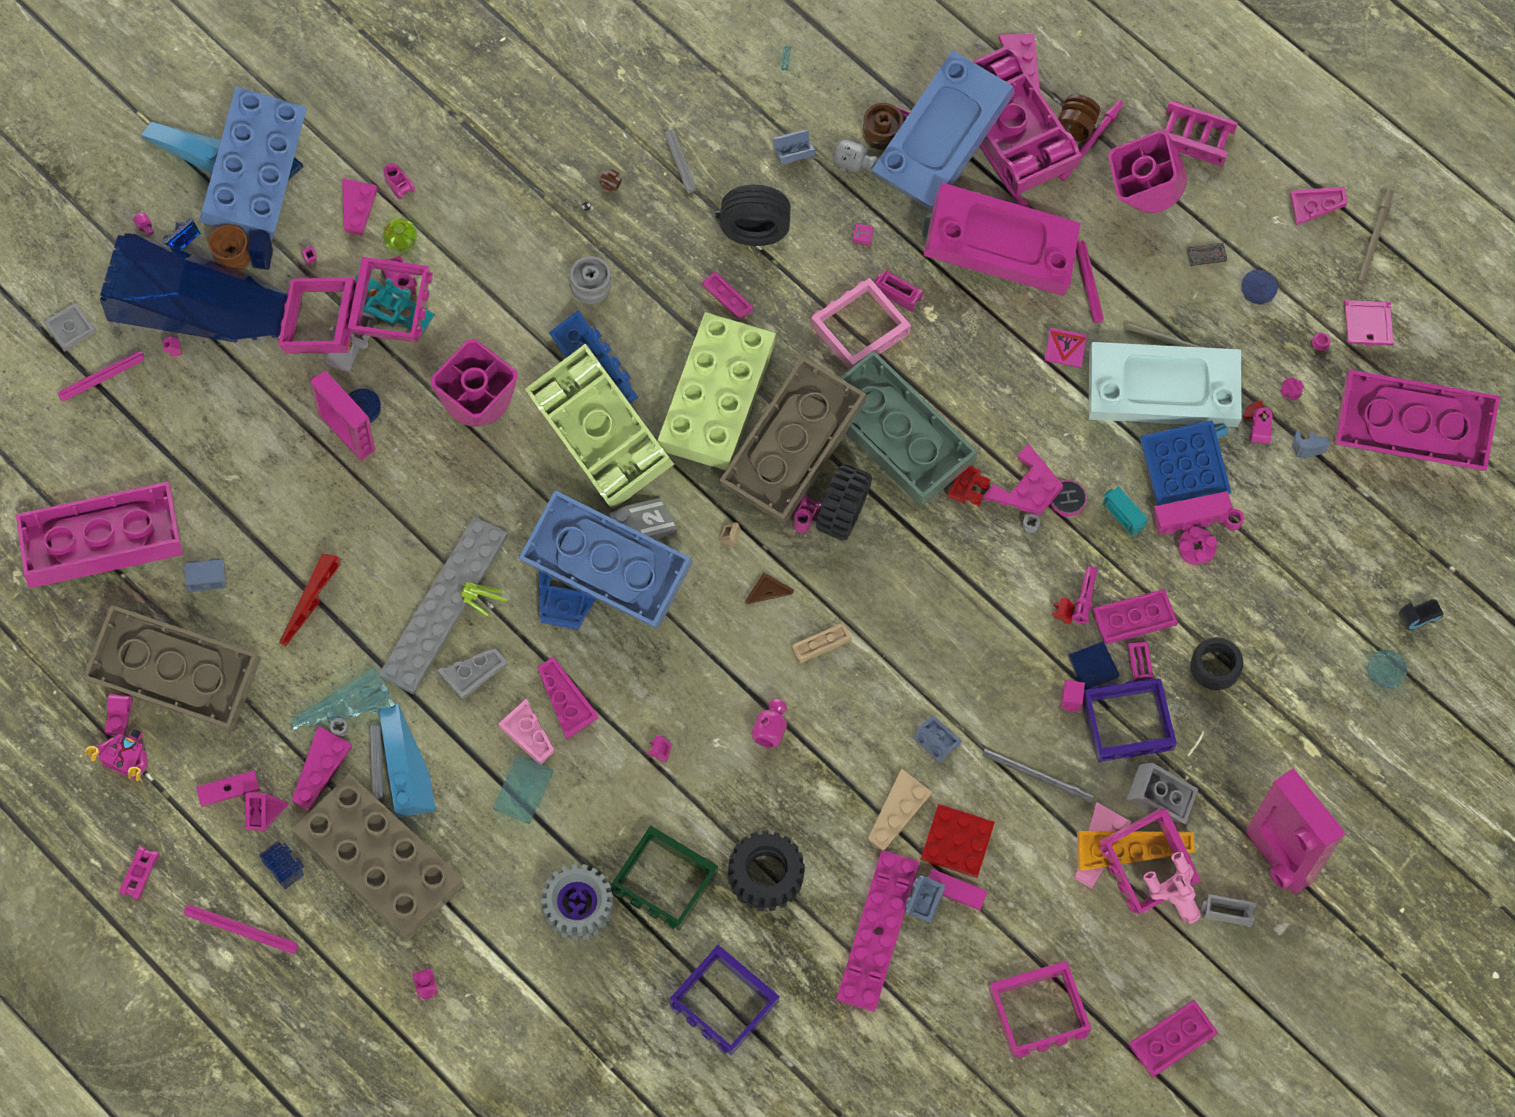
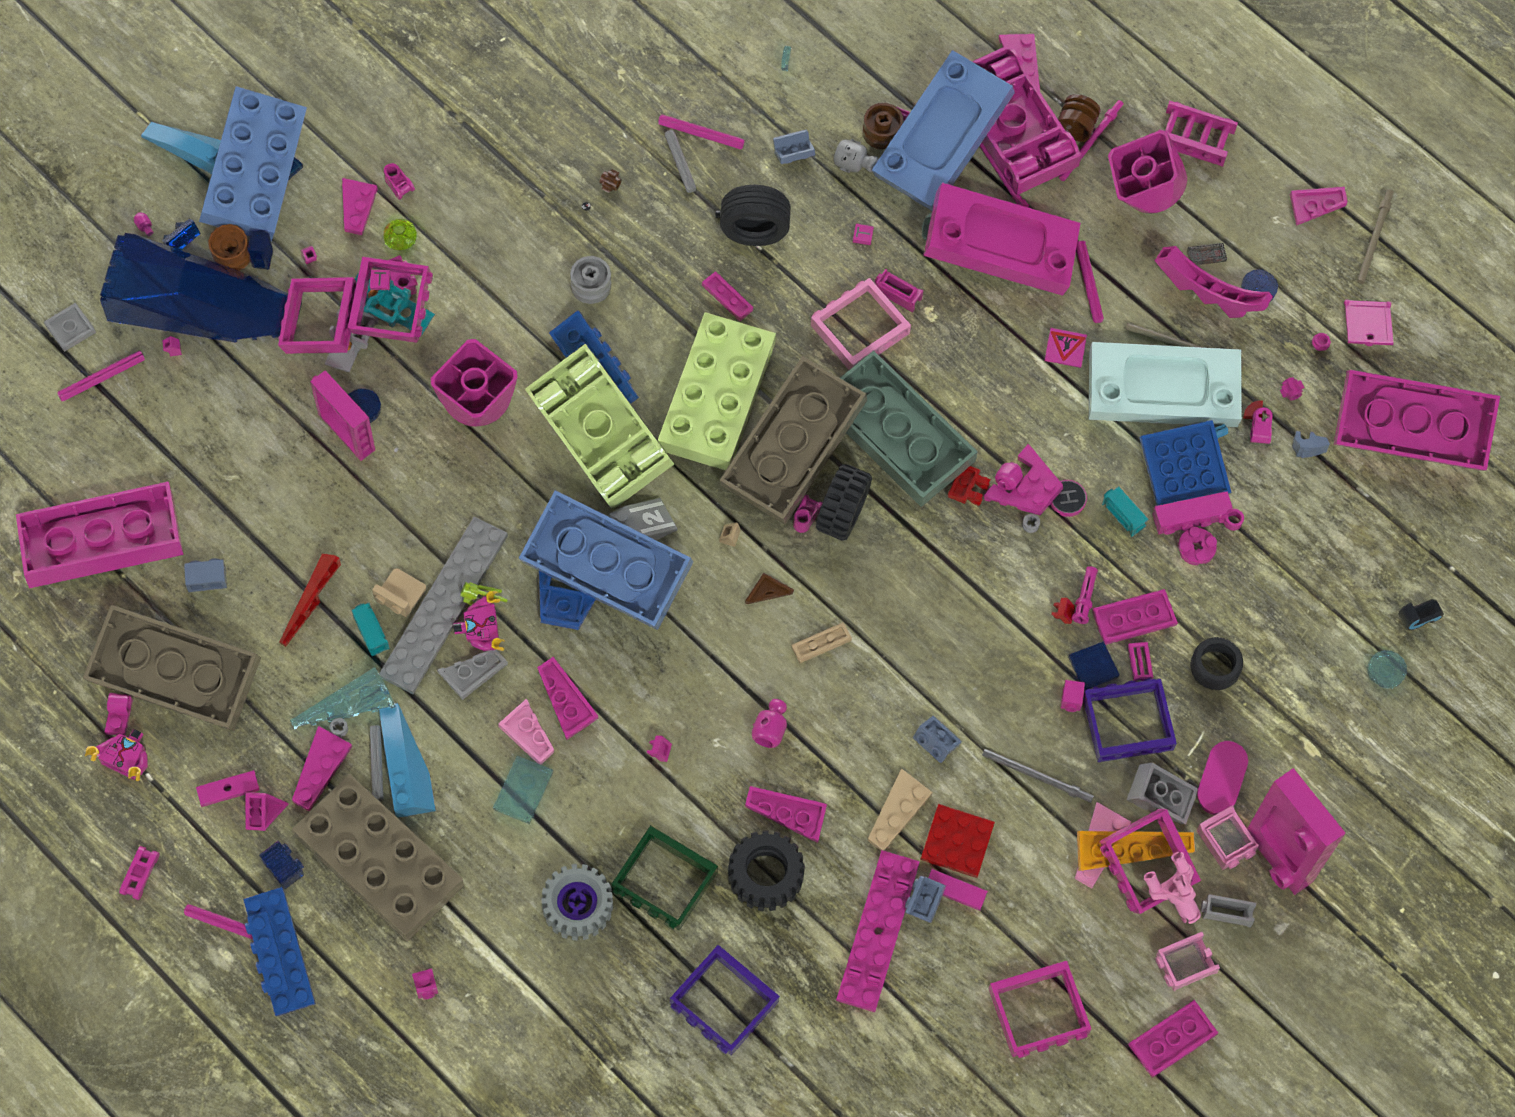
none -> blue plate [243,887,316,1016]
none -> teal window [351,603,390,656]
none -> dark pink tile [370,270,391,290]
none -> tan bracket [372,568,426,618]
none -> dark pink torso [453,591,505,651]
none -> dark pink axle [658,114,745,149]
none -> dark pink wing [745,786,827,843]
none -> dark pink head [995,462,1023,490]
none -> dark pink arch [1155,246,1273,318]
none -> window [1155,932,1220,991]
none -> dark pink tile [1197,741,1248,815]
none -> bright pink window [1197,805,1259,870]

